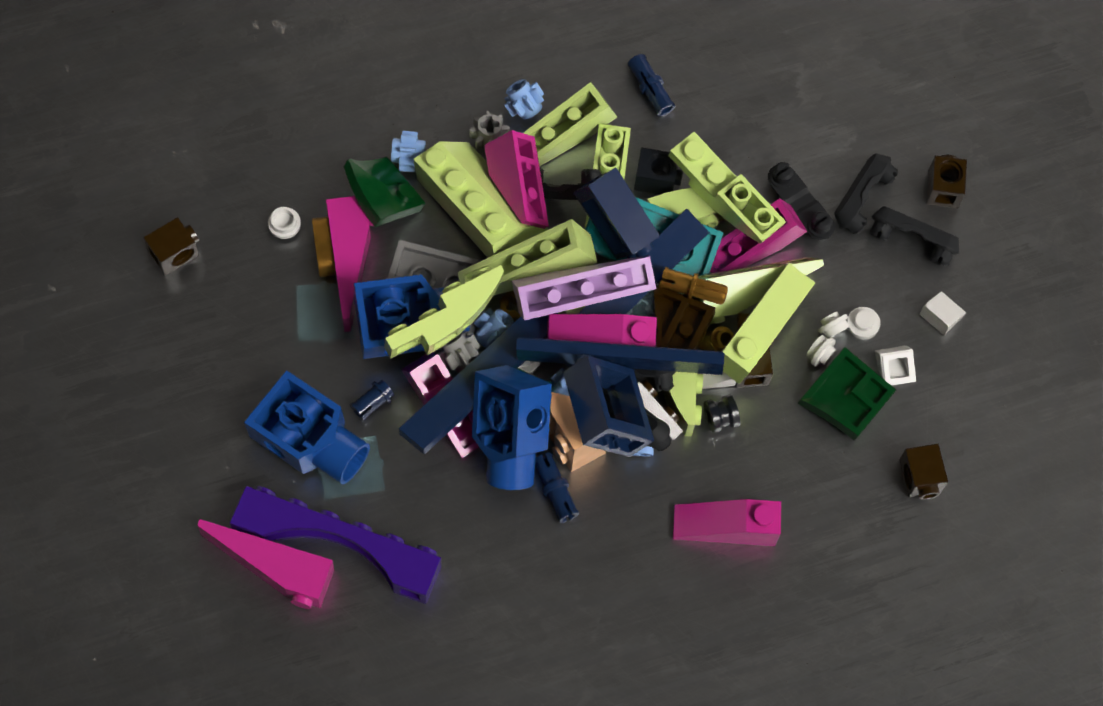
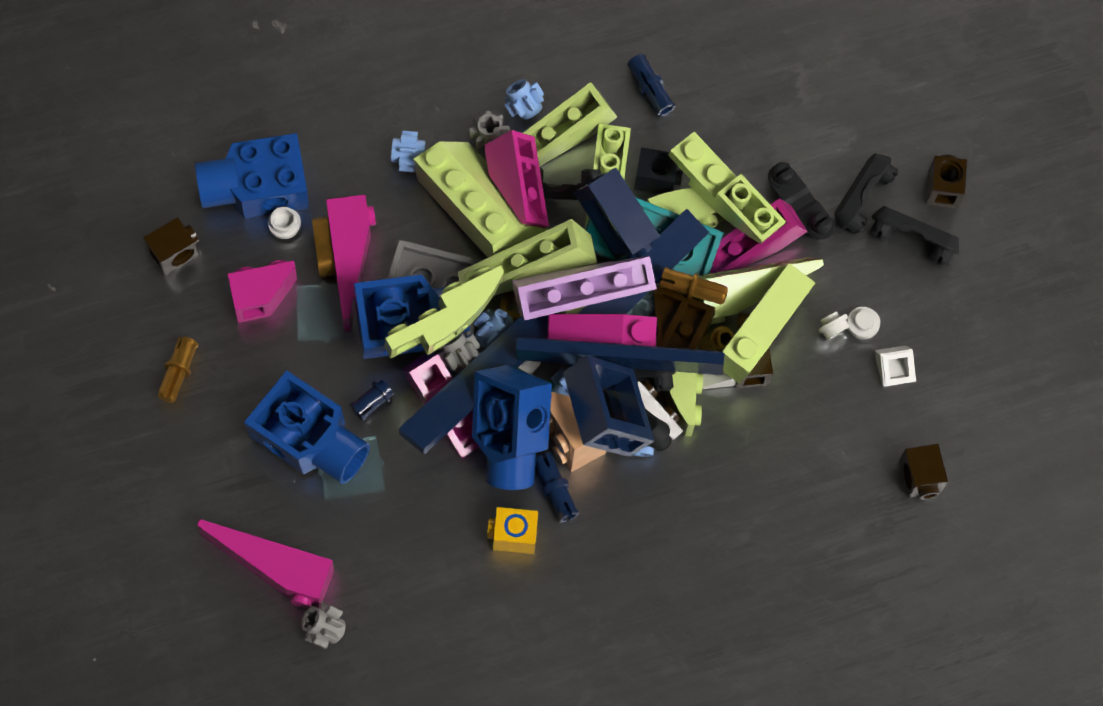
dark purple arch [230,486,441,604] -> none
dark green plate [343,156,426,227] -> none
dark pink slope [673,499,781,547] -> none
black wheel [703,394,740,433] -> none
dark green plate [798,347,896,440] -> none
white plate [806,335,837,367] -> none
white slope [920,291,966,336] -> none
none -> pearl gold axle [158,336,199,403]
none -> blue brick [195,133,309,219]
none -> dark pink slope [228,260,297,323]
none -> light grey gear [301,602,346,649]
none -> yellow brick [487,507,538,554]

